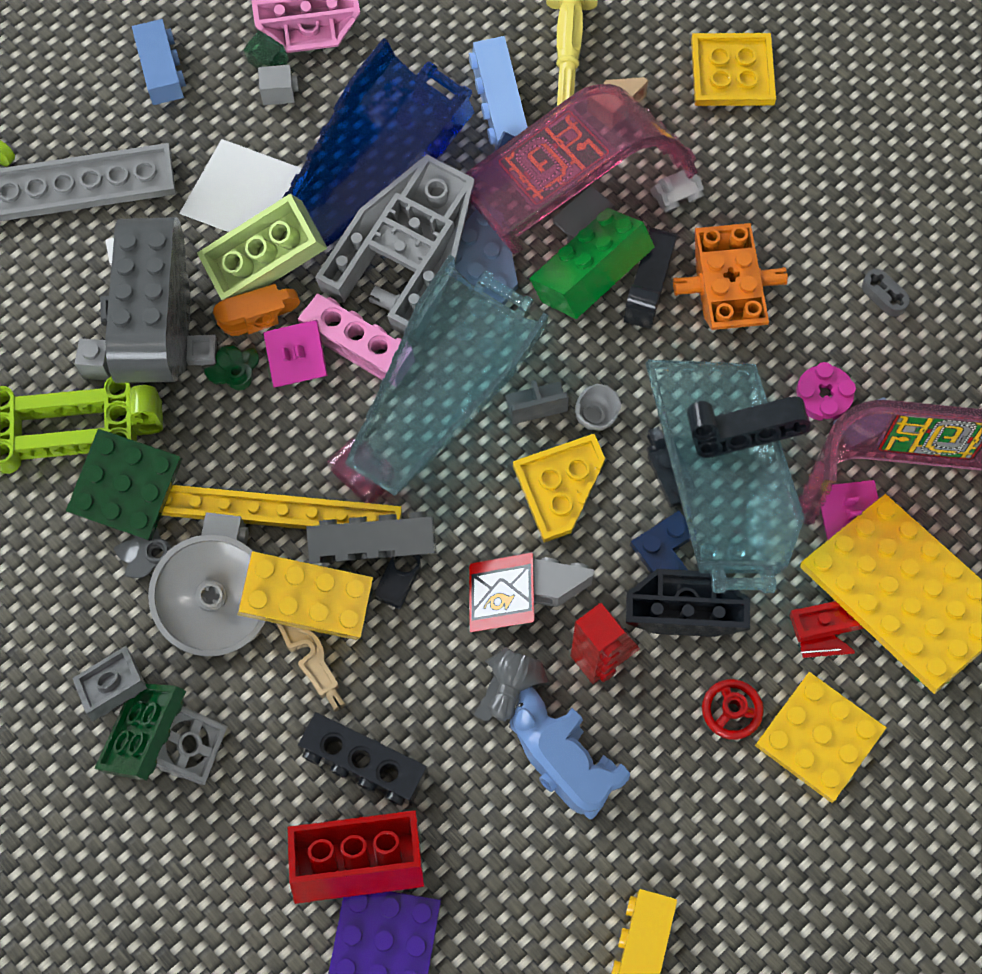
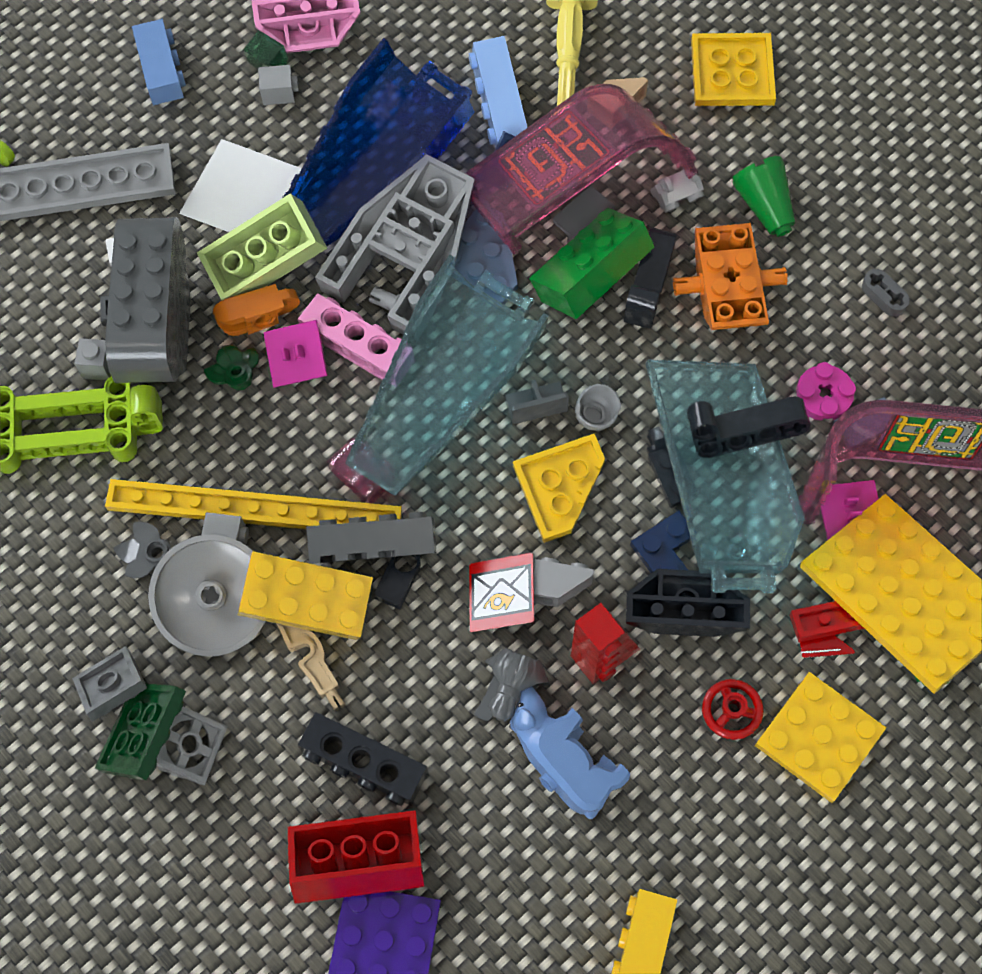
dark green plate [66,429,183,541] -> none
light grey tile [186,335,217,365] -> none
none -> green cone [732,156,795,237]

